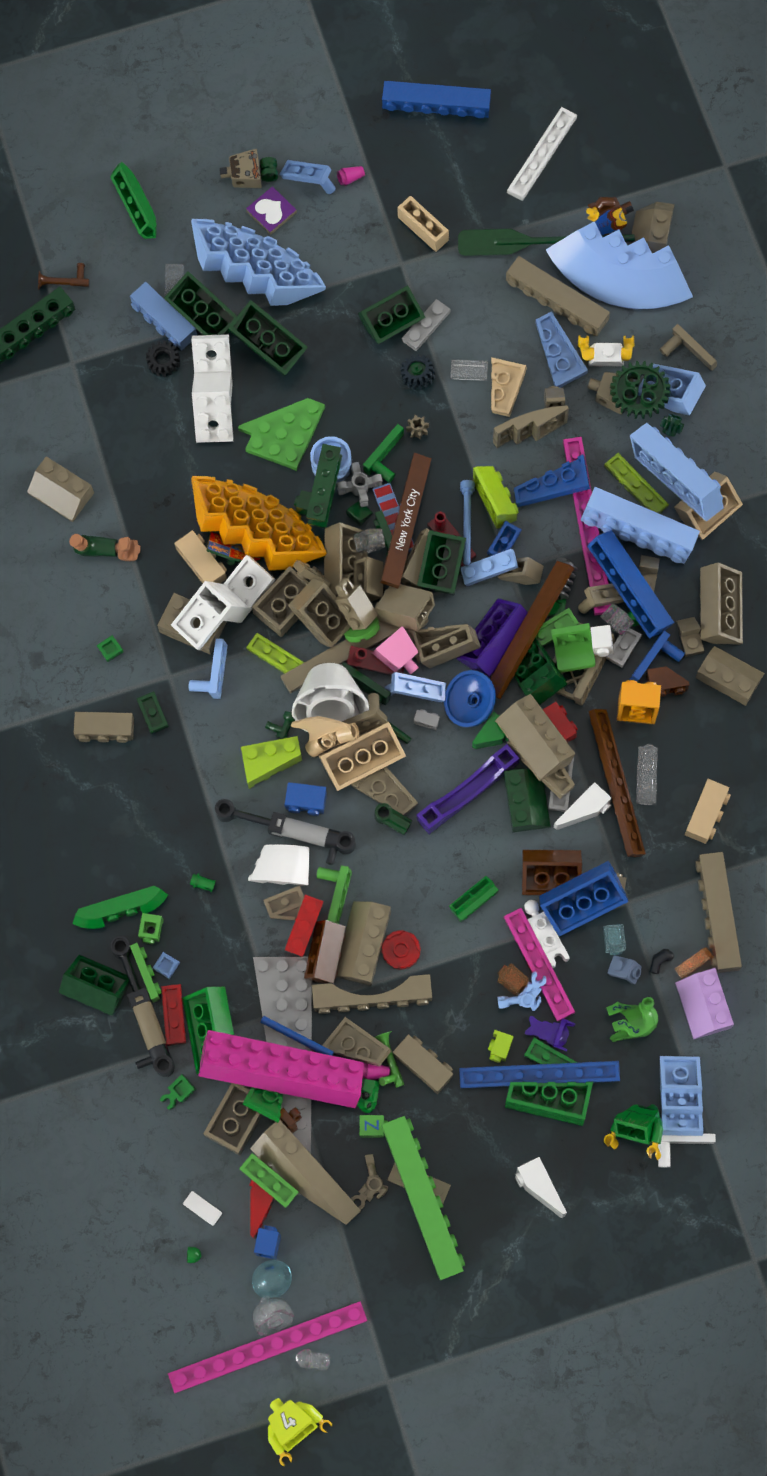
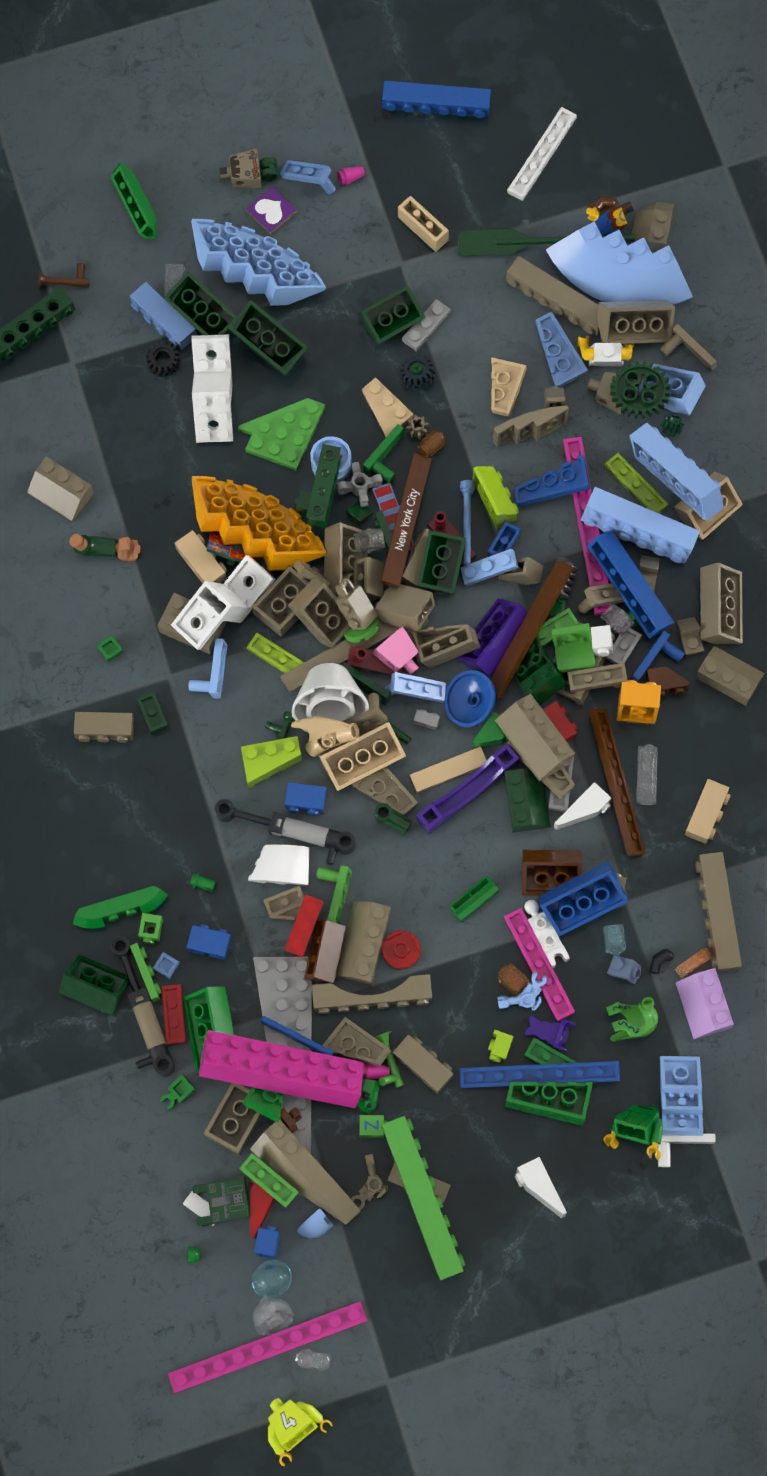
clear tile [450,360,488,381] -> none
none -> blue piece [186,924,232,961]
none -> dark green flag [193,1176,250,1227]
none -> light blue brick [296,1209,334,1239]
none -> tan wing [362,377,414,438]
none -> tan tile [410,746,487,793]
none -> clear orange brick [418,430,446,457]
none -> dark tan piece [567,663,627,693]
none -> dark tan slope [597,300,675,344]

